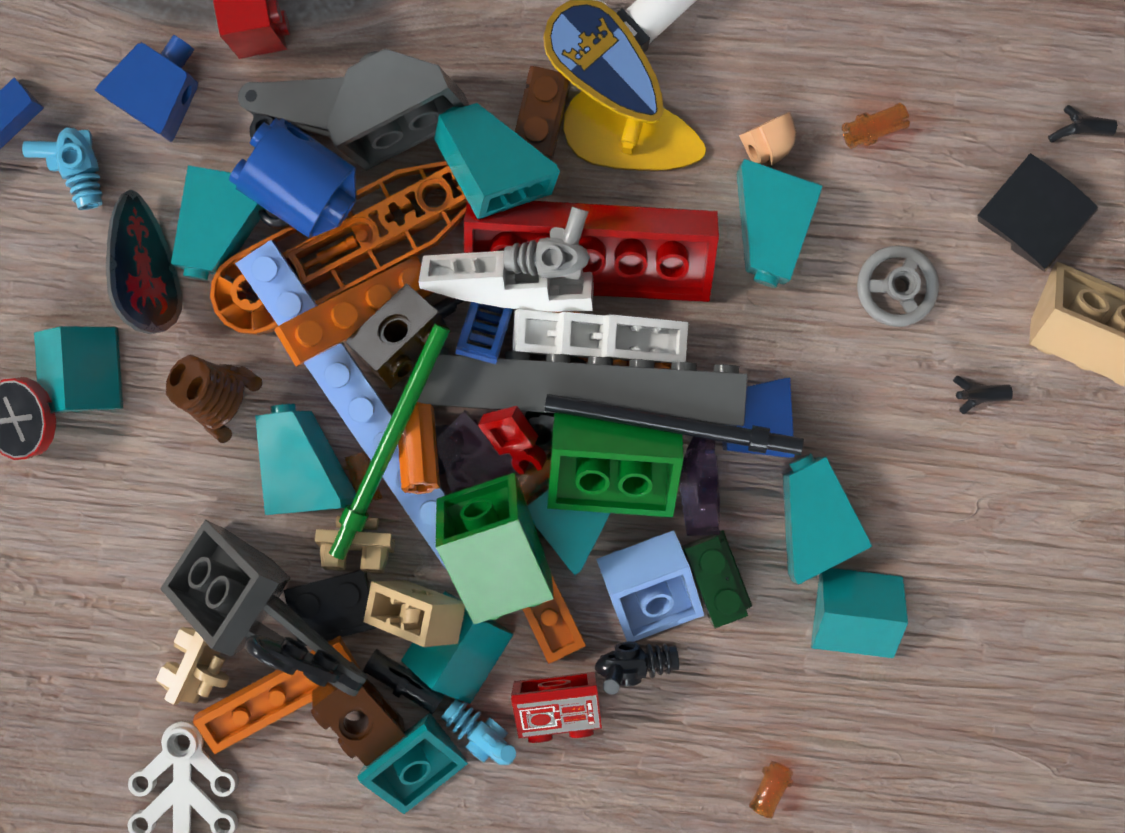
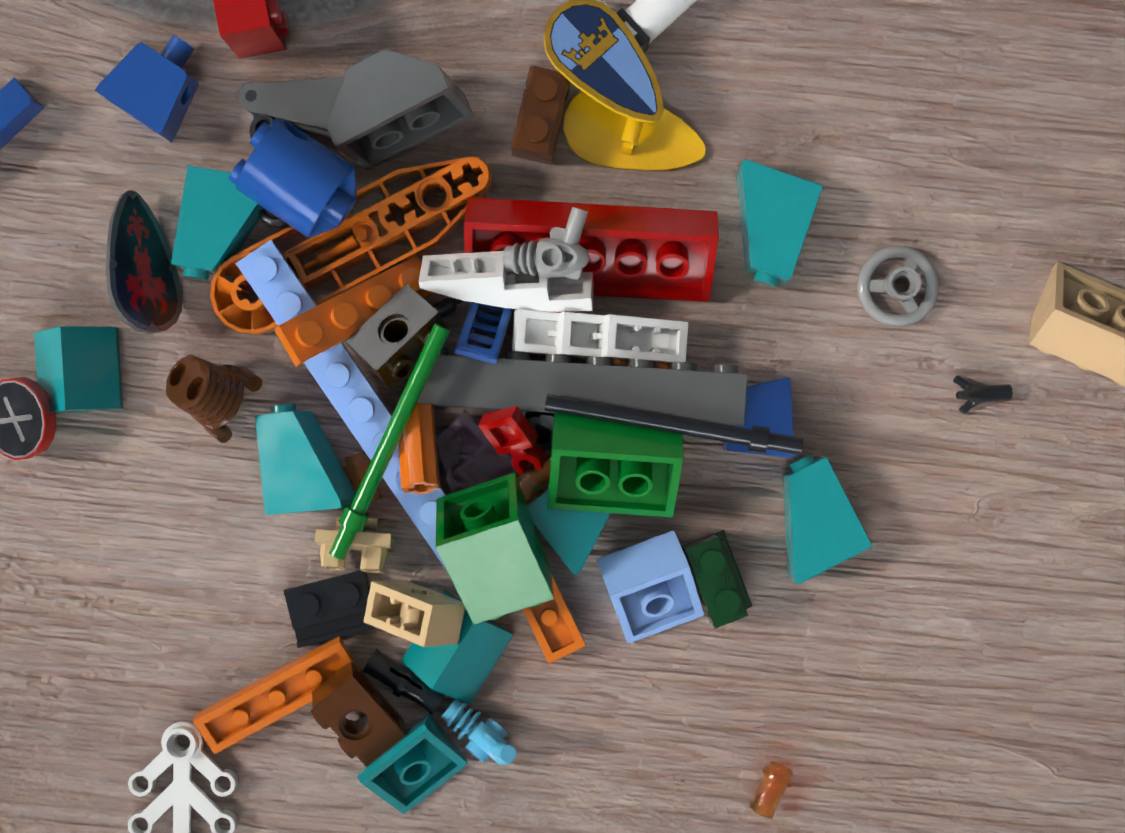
medium azure piece [22,127,103,210] -> none
tan hips [156,627,229,705] -> none
dark grey slope [160,520,368,696] -> none
teal slope [434,103,560,219] -> none
red slope [511,672,602,743] -> none
black piece [595,641,679,695] -> none
clear purple slope [679,437,720,536] -> none
light nougat piece [739,112,796,167] -> none
teal slope [811,568,908,658] -> none
clear orange pin [842,103,910,149] -> none
black slope [977,153,1098,272] -> none
black bar [1048,105,1118,143] -> none

